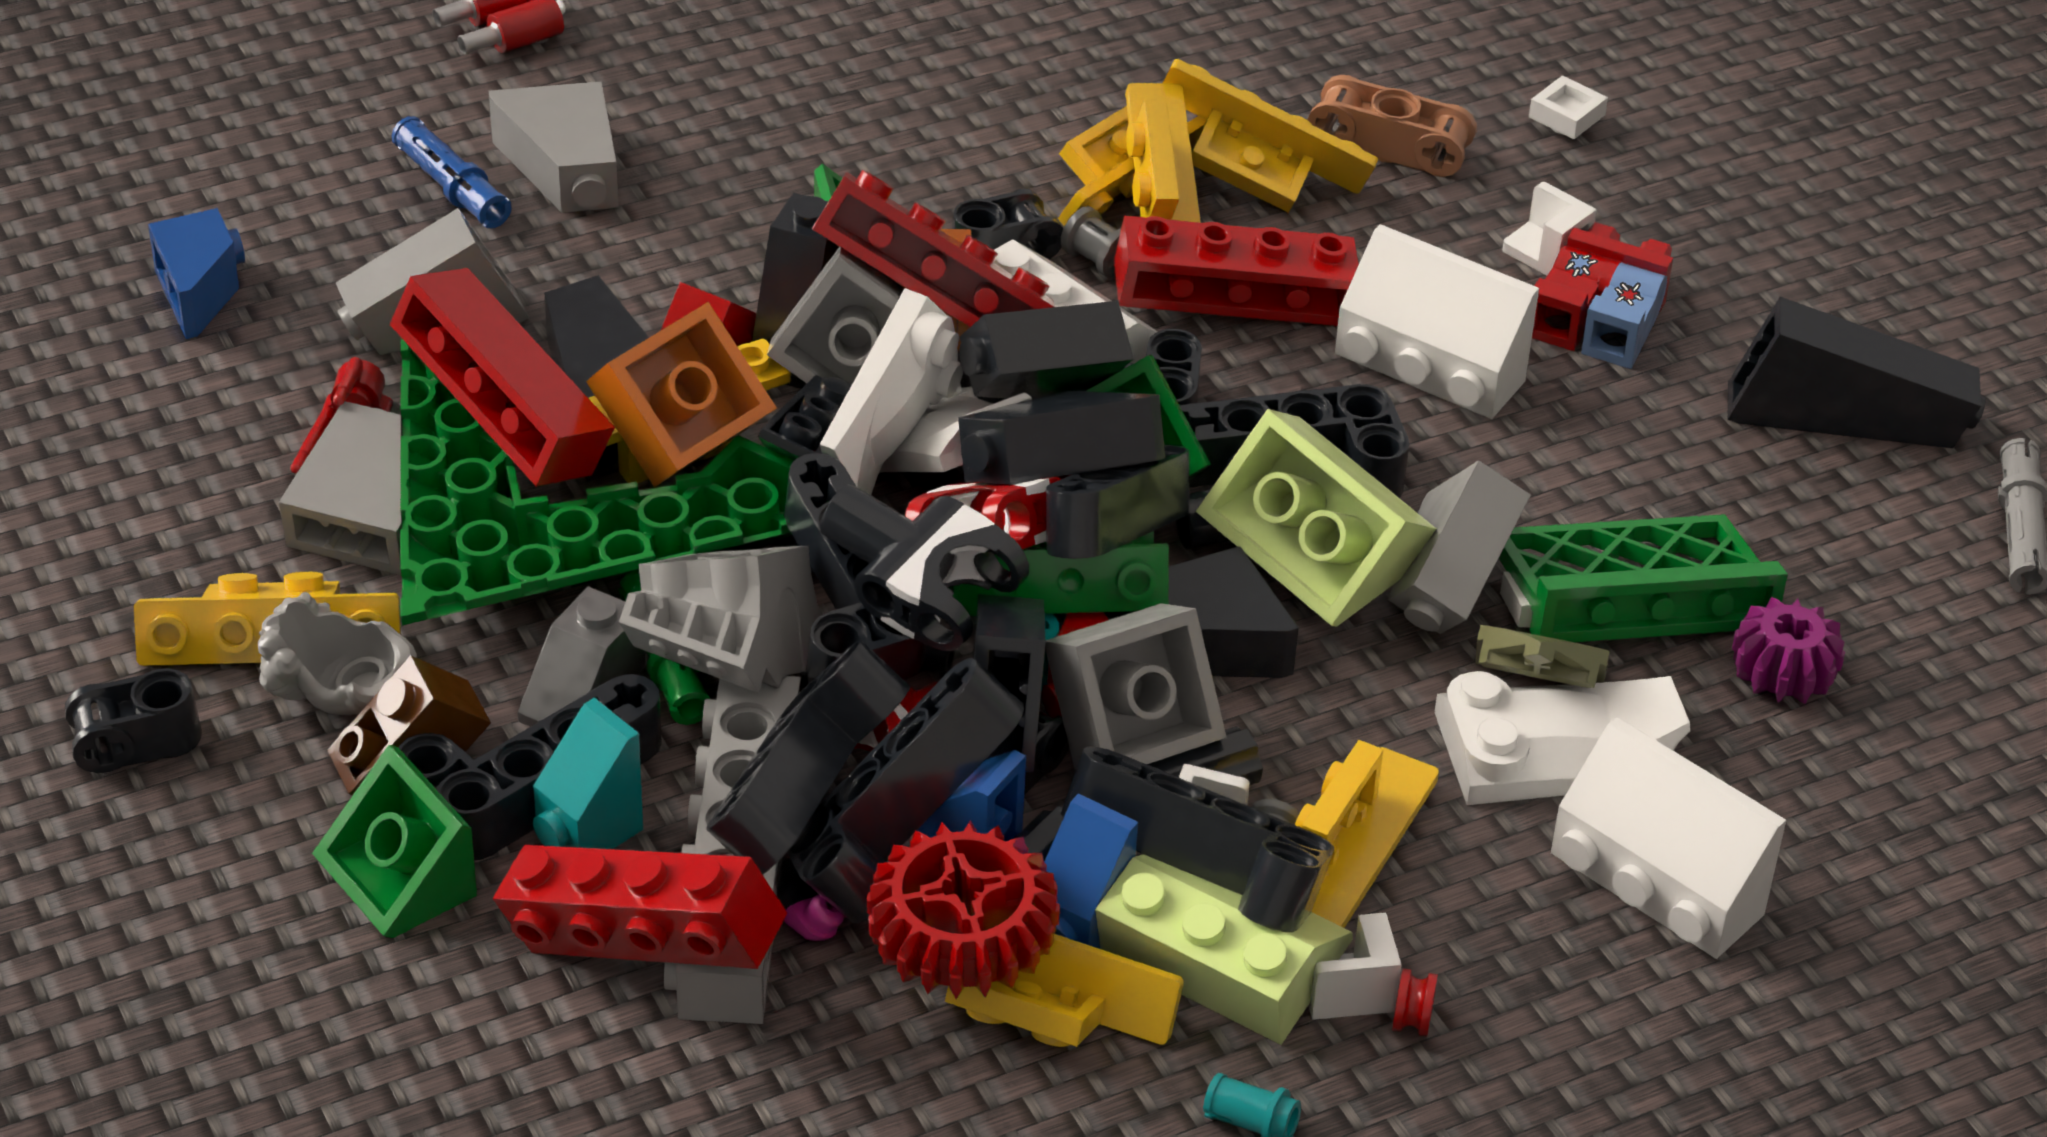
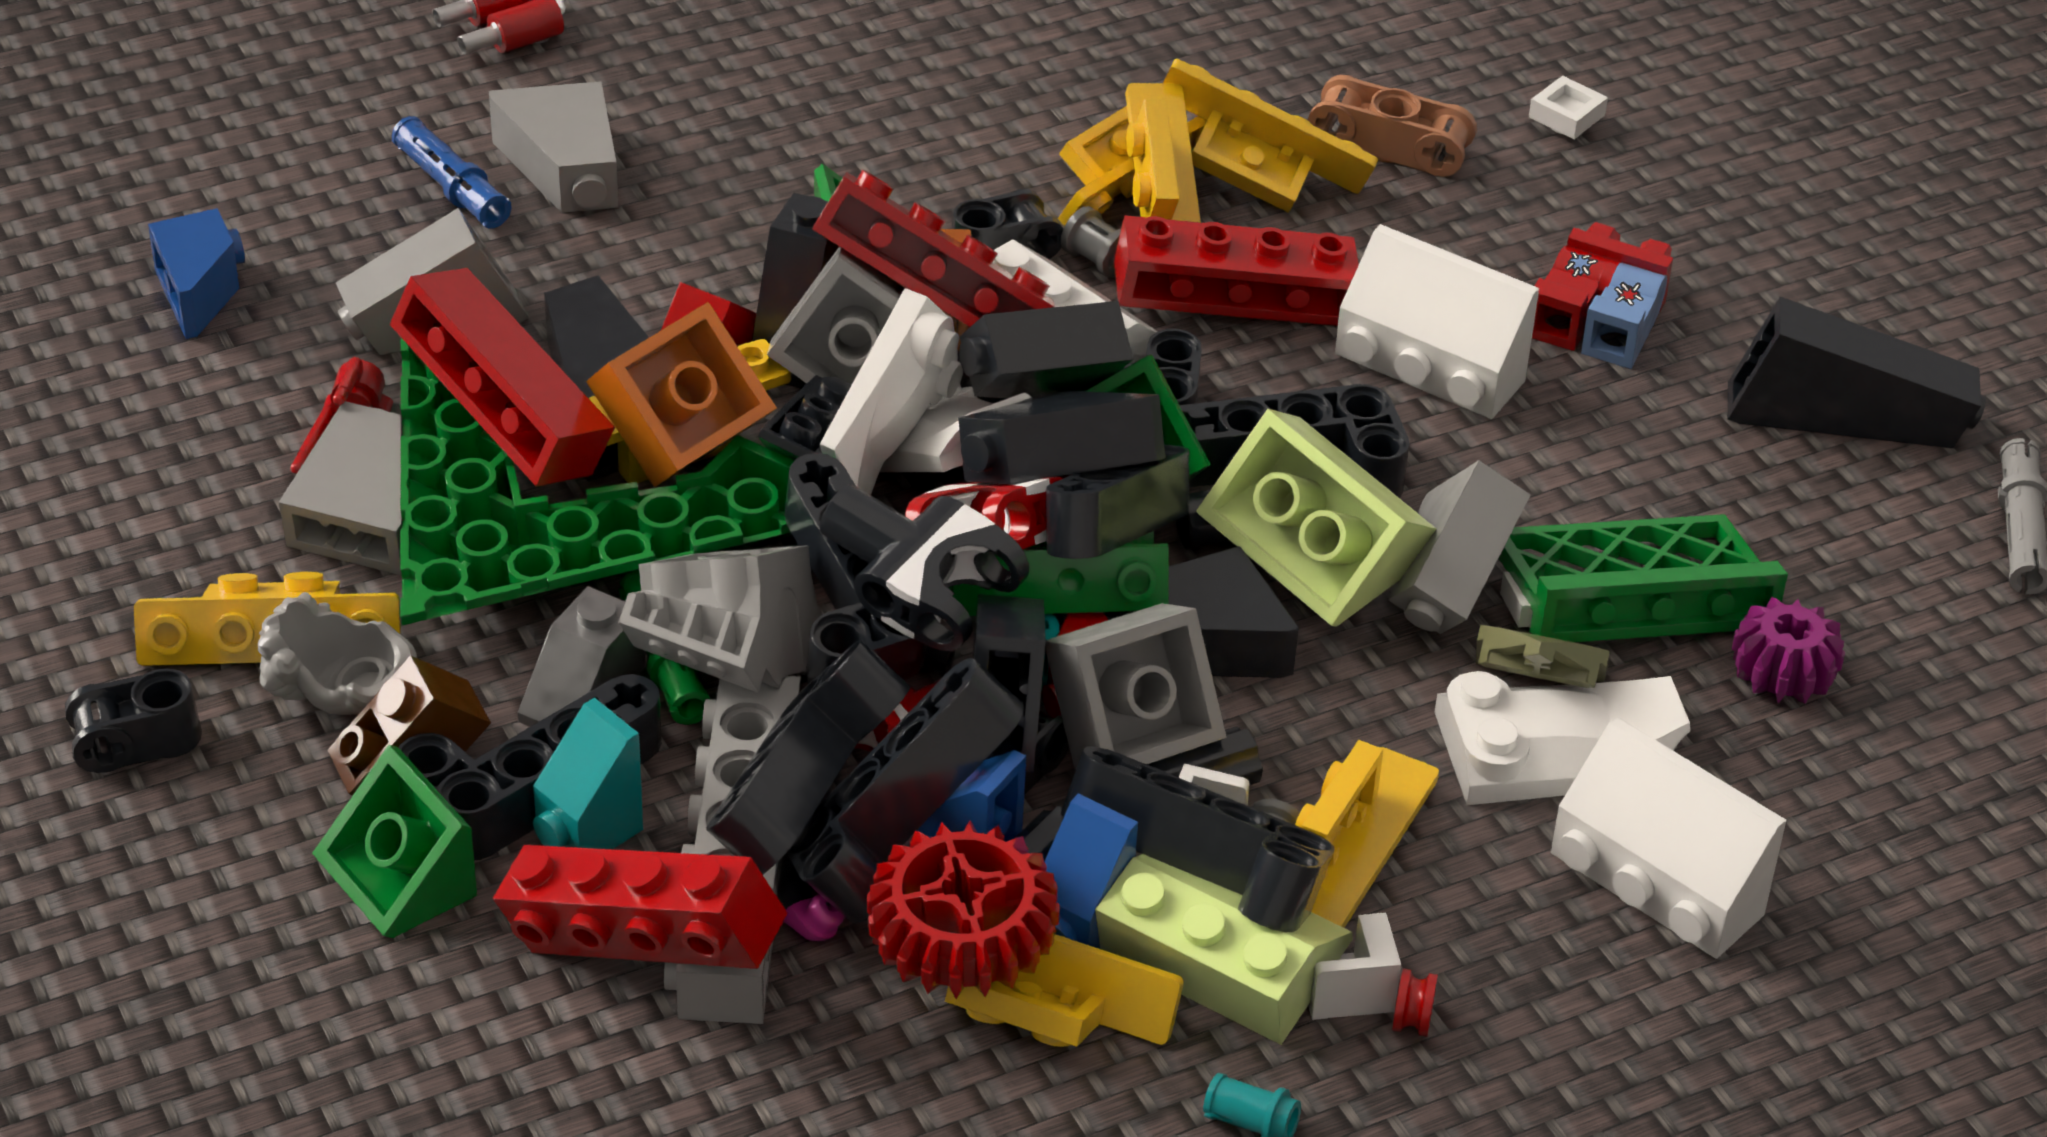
white panel [1502,182,1597,276] -> none

